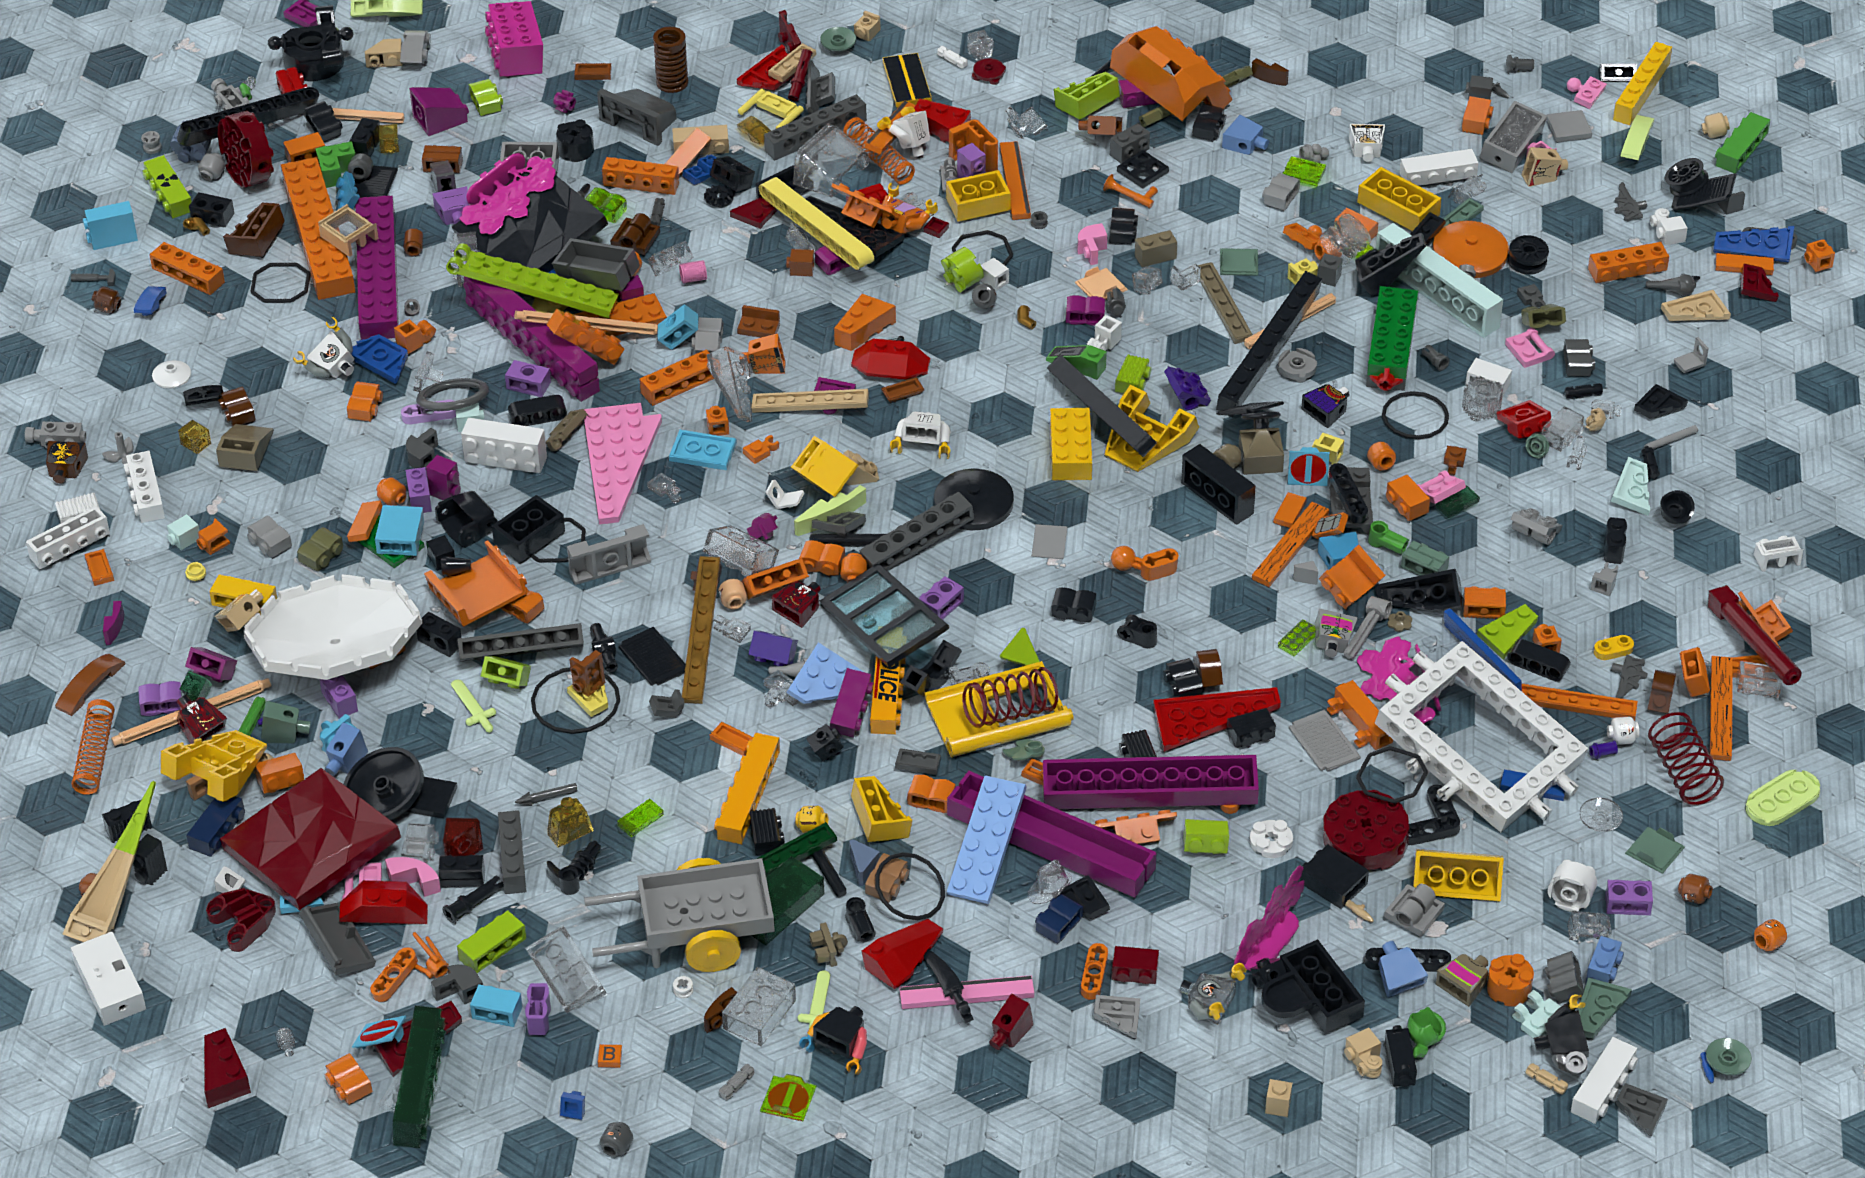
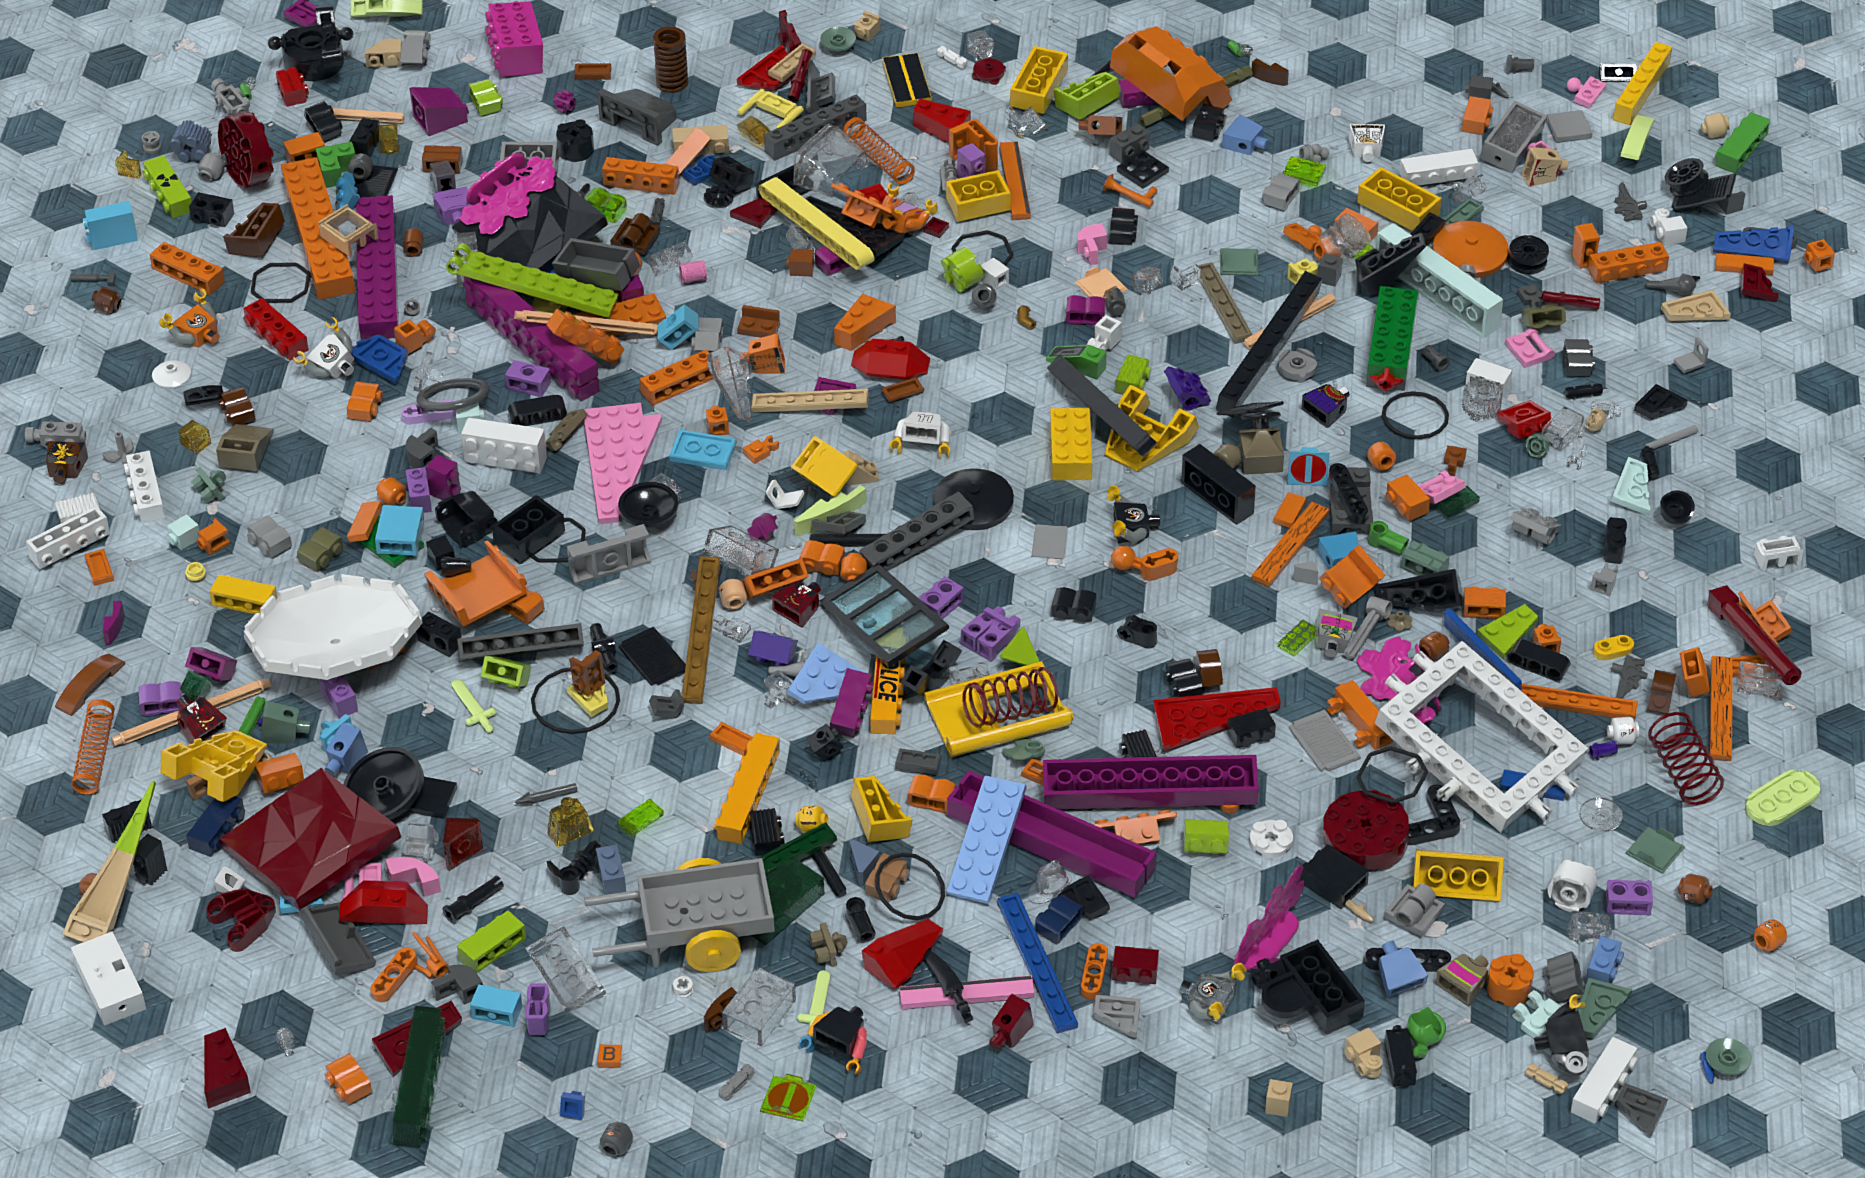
blue slope [134,286,167,316] -> none
black beam [177,87,319,146] -> none
pearl gold arm [183,217,210,236] -> none
tan torso [214,589,264,632] -> none
medium azure piece [352,1015,406,1050] -> none
black brick [439,855,485,887] -> none
dark grey brick [498,810,527,894] -> none
orange tile [864,101,915,155] -> none
white torso [877,106,930,157] -> none
dark grey bush [1031,211,1048,229] -> none
dark tan brick [1135,230,1177,267] -> none
light yellow brick [1312,433,1344,464] -> none
tile [1312,512,1349,539] -> none
none -> clear yellow bracket [115,150,142,179]
none -> torso [159,288,219,347]
none -> sand green hips [191,467,226,503]
none -> red brick [243,298,309,361]
none -> sand blue brick [596,845,626,895]
none -> black dish [618,482,679,528]
none -> medium lavender hips [960,606,1021,662]
none -> blue tile [997,893,1078,1034]
none -> yellow brick [1010,46,1068,114]
none -> torso [1107,485,1160,544]
none -> clear arm [1227,40,1253,57]
none -> dark orange head [1419,631,1449,662]
none -> dark red pin [1541,290,1600,310]
none -> orange brick [1572,223,1600,268]

